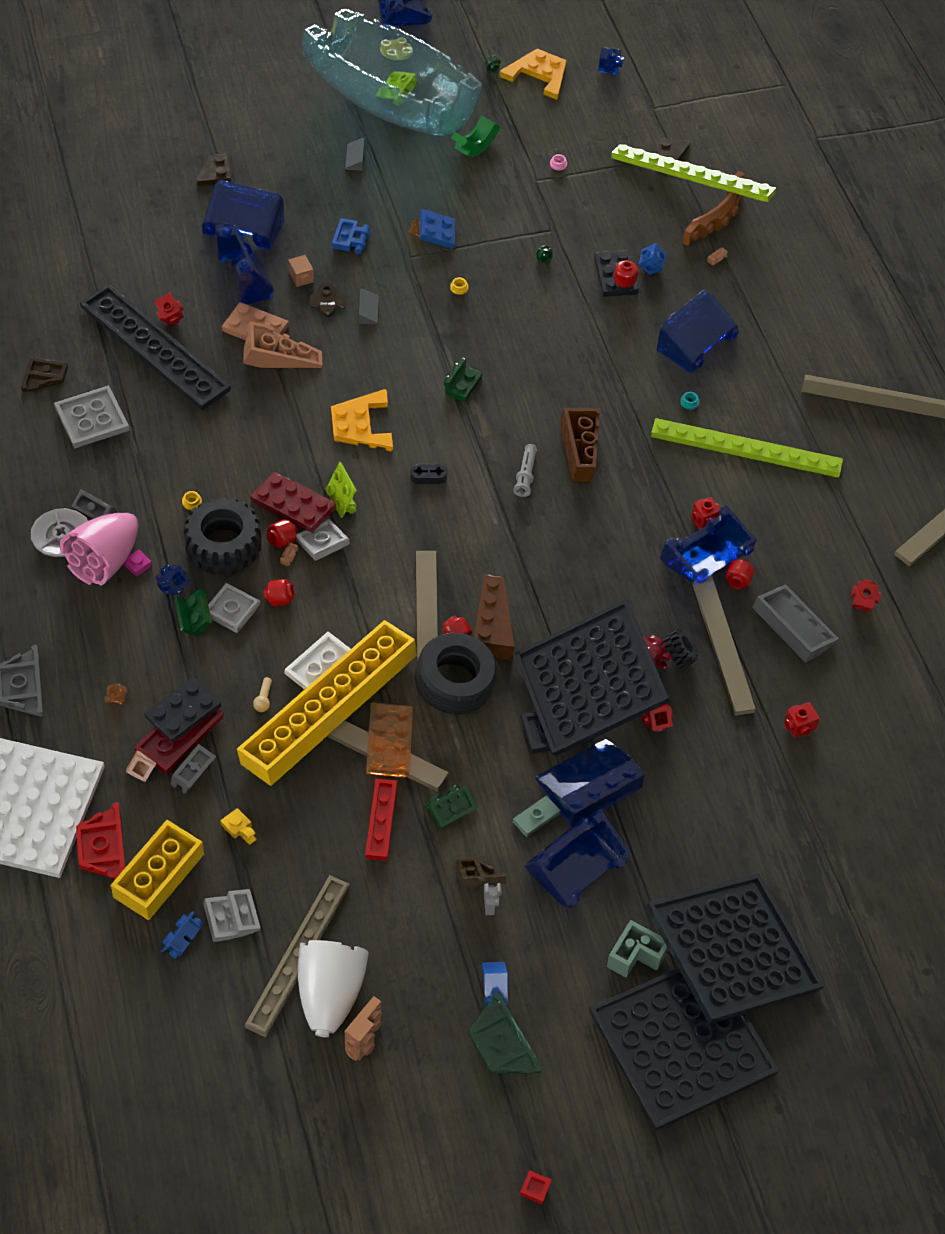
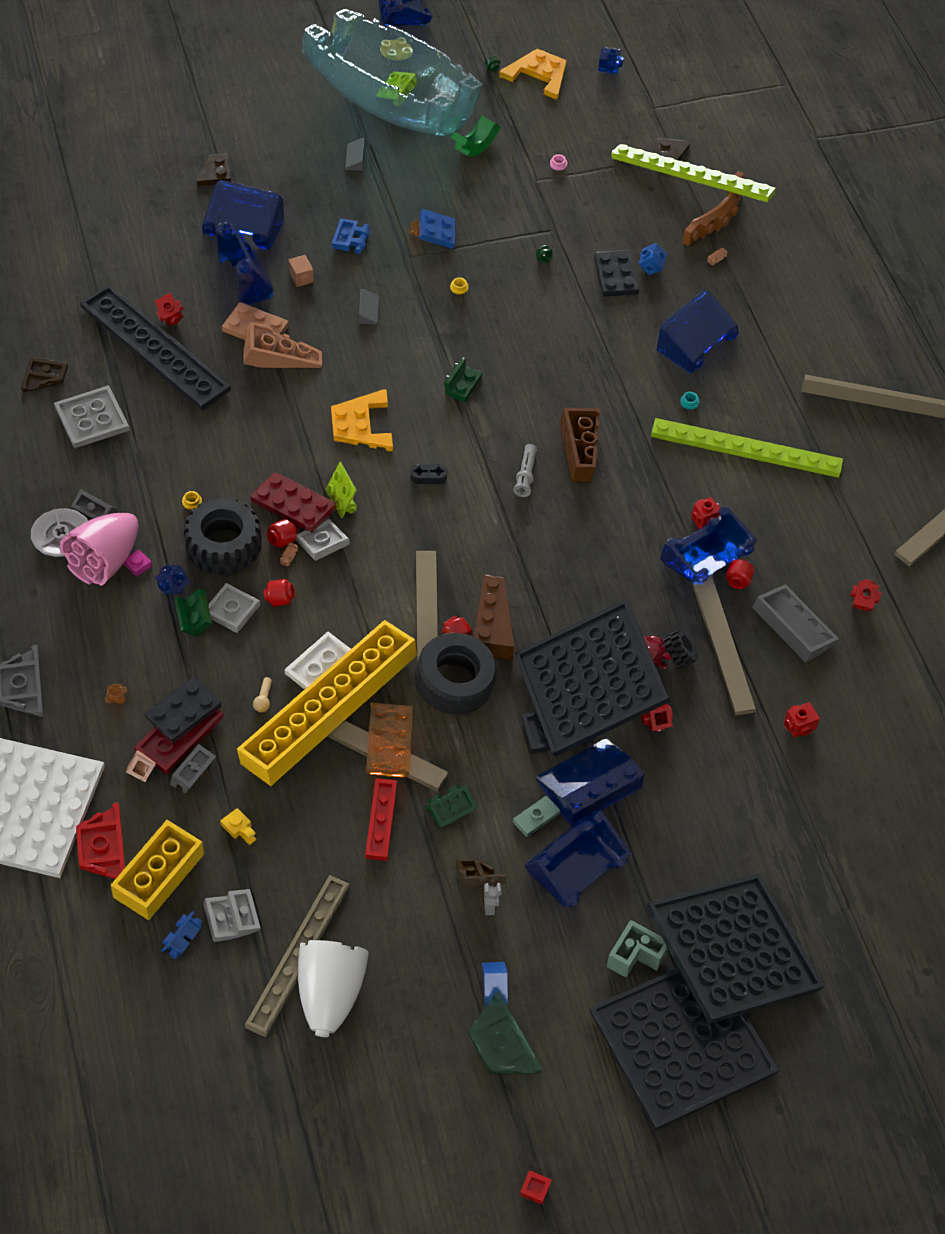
dark brown plate [309,283,346,317] -> none
nougat plate [345,996,382,1060] -> none
red head [614,260,638,288] -> none

